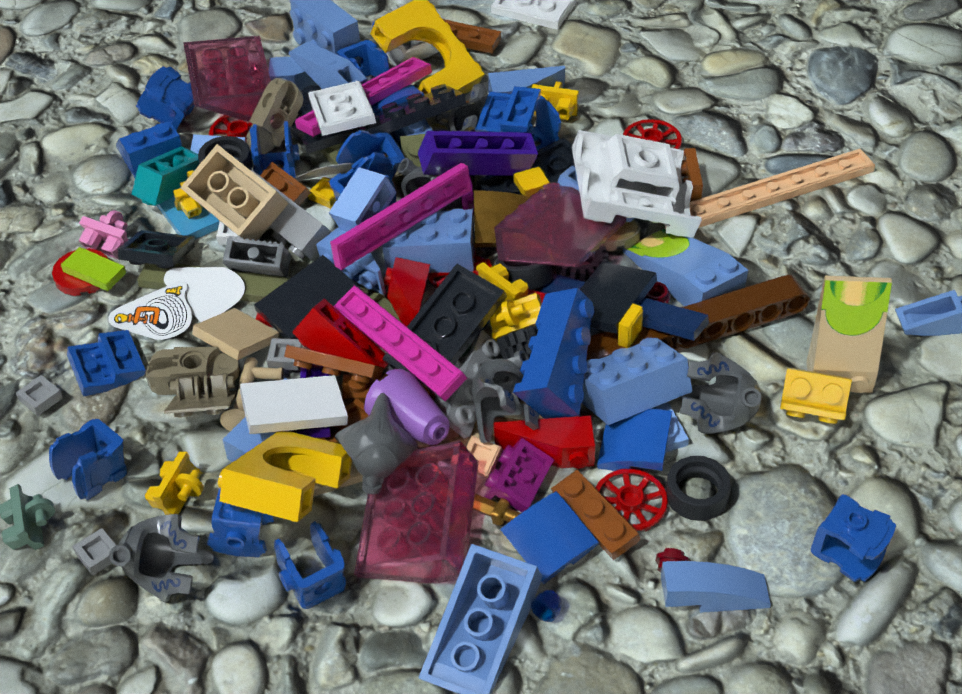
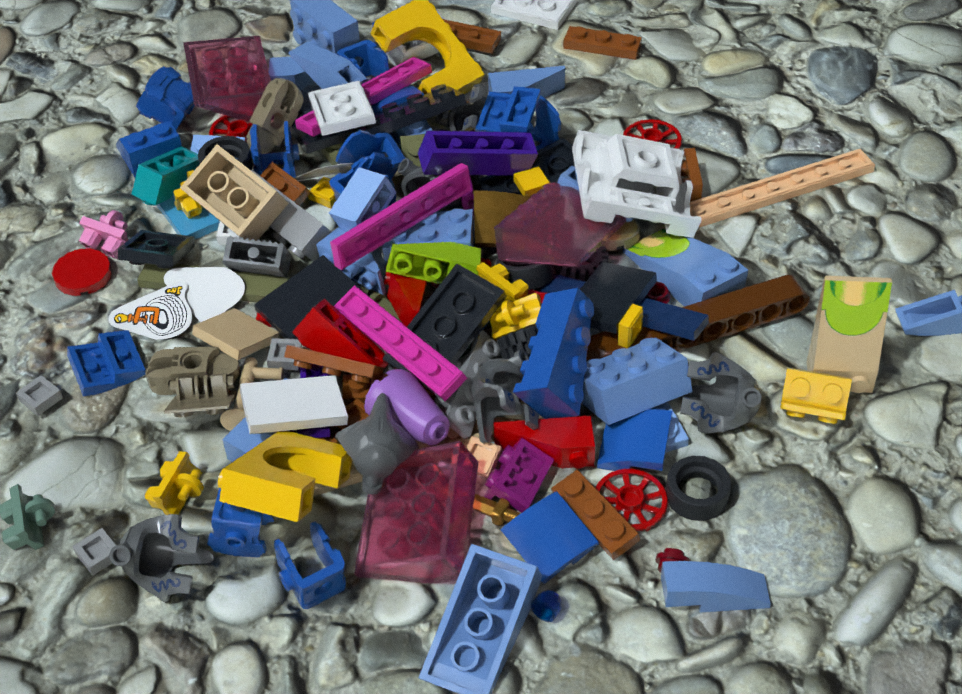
blue piece [49,419,127,501] -> none
lime tile [61,247,126,291] -> none
yellow hips [532,81,579,120] -> none
blue piece [811,494,896,582] -> none
none -> lime slope [385,242,481,284]
none -> dark orange plate [563,26,642,60]

